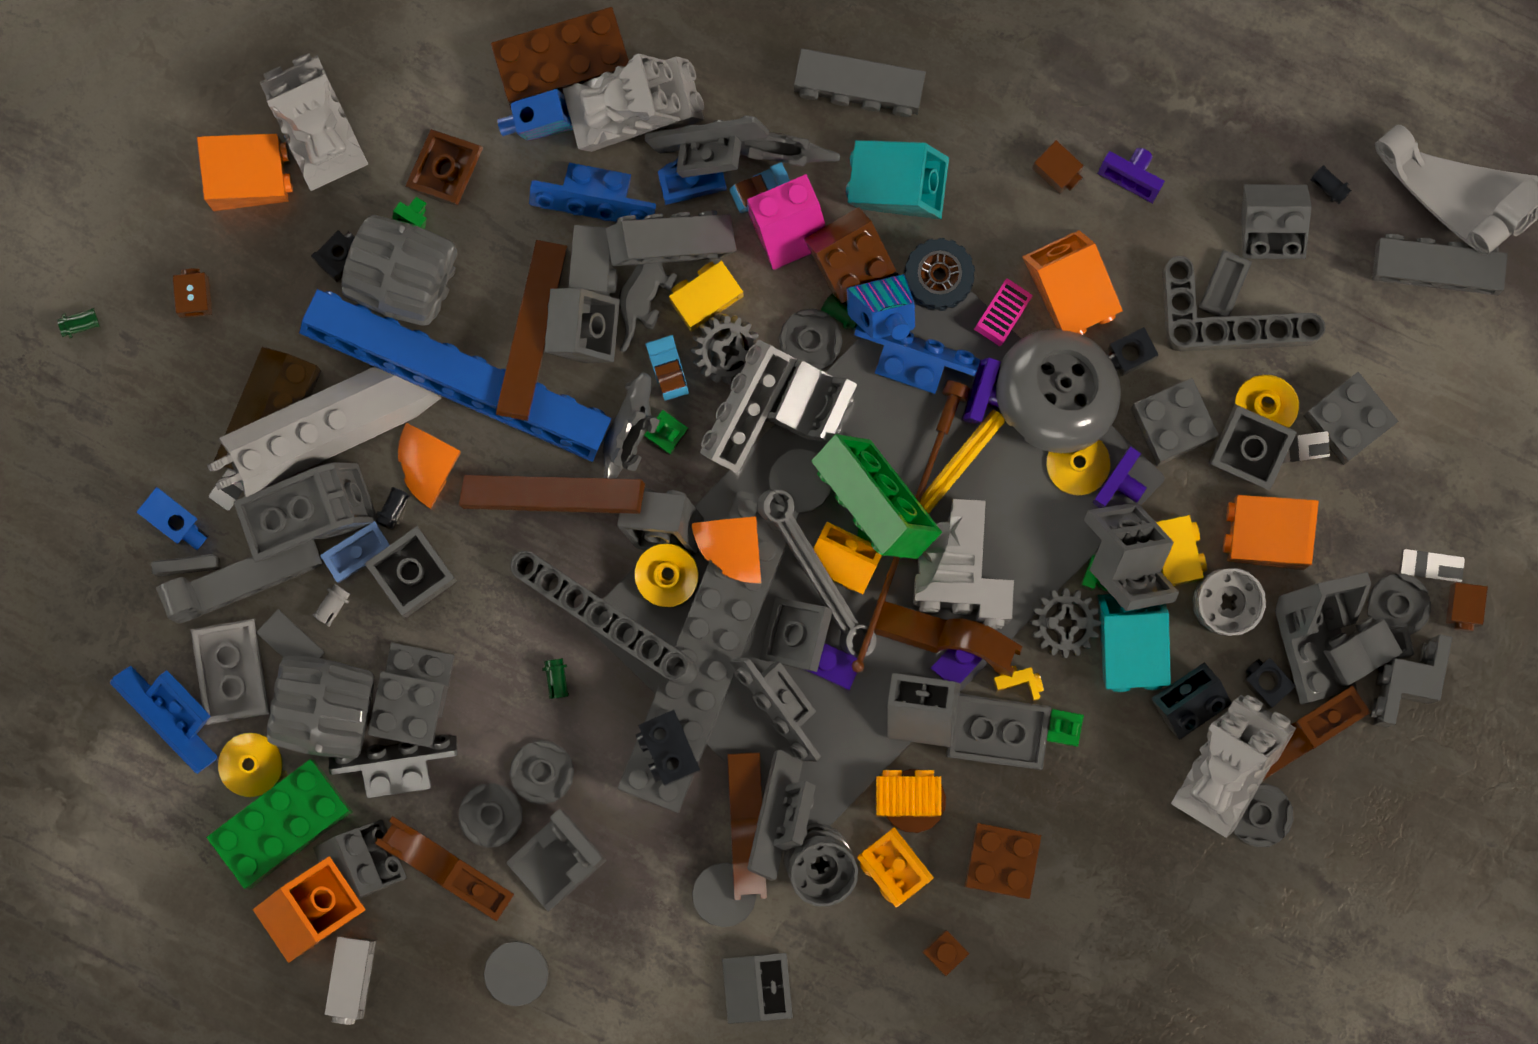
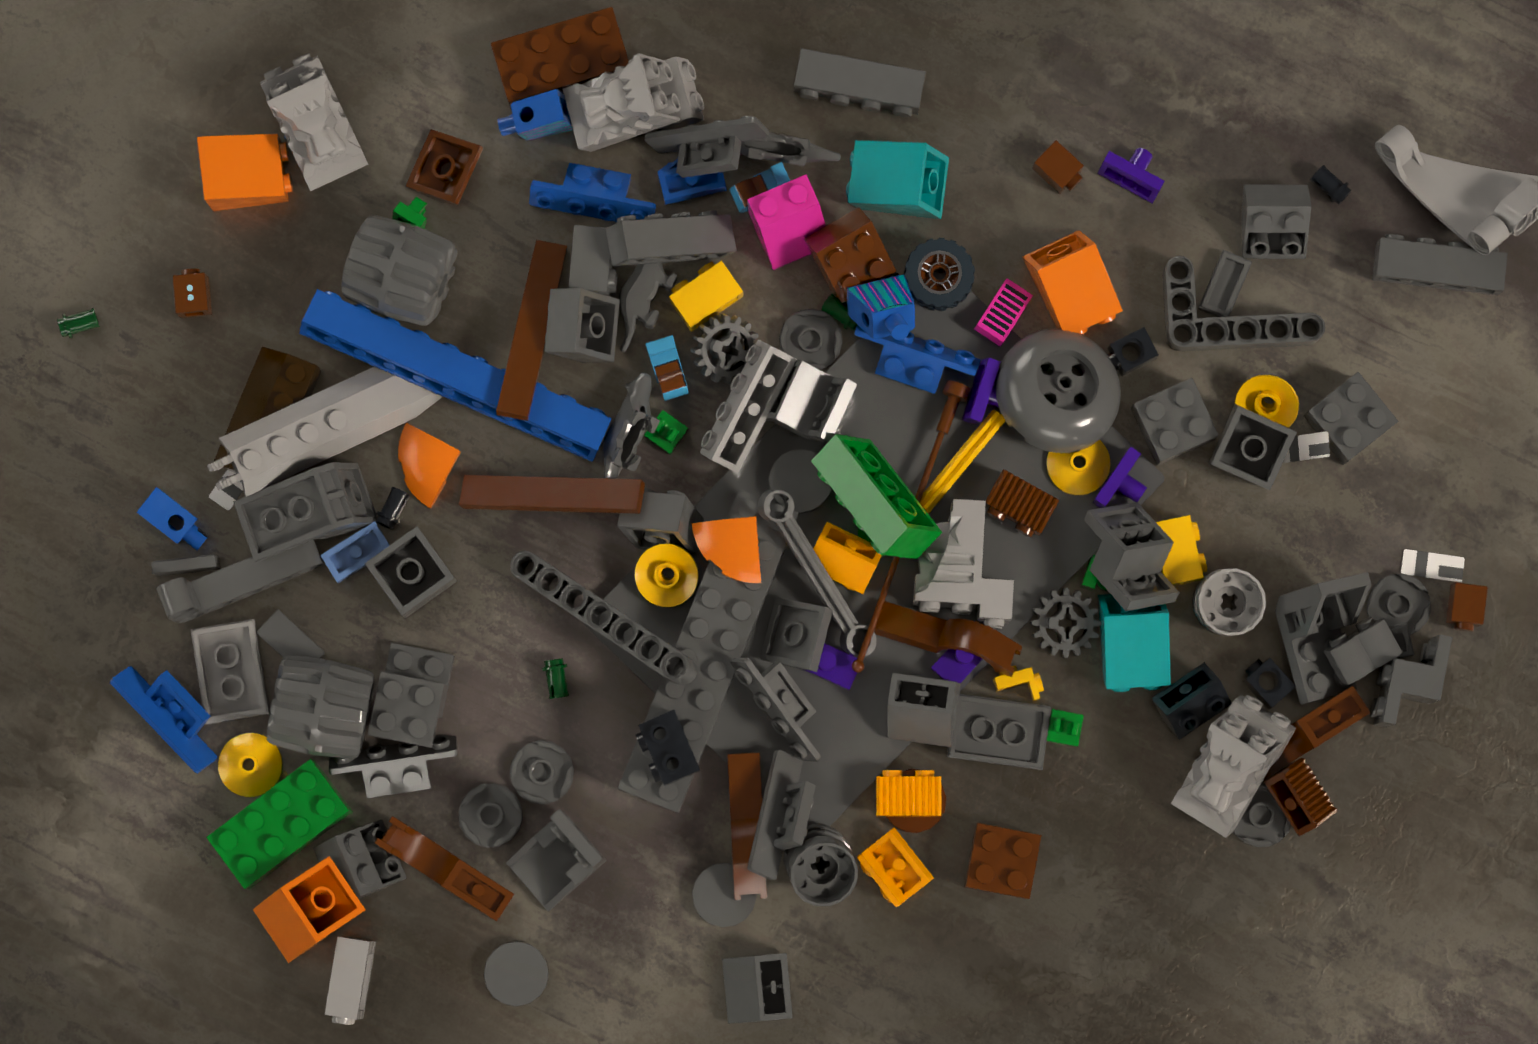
black brick [311,230,355,282] -> none
light grey pin [313,584,350,627] -> none
reddish brown brick [922,930,969,976] -> none
orange slope [1223,495,1319,570] -> none
none -> reddish brown brick [985,469,1059,538]
none -> reddish brown brick [1264,758,1337,837]

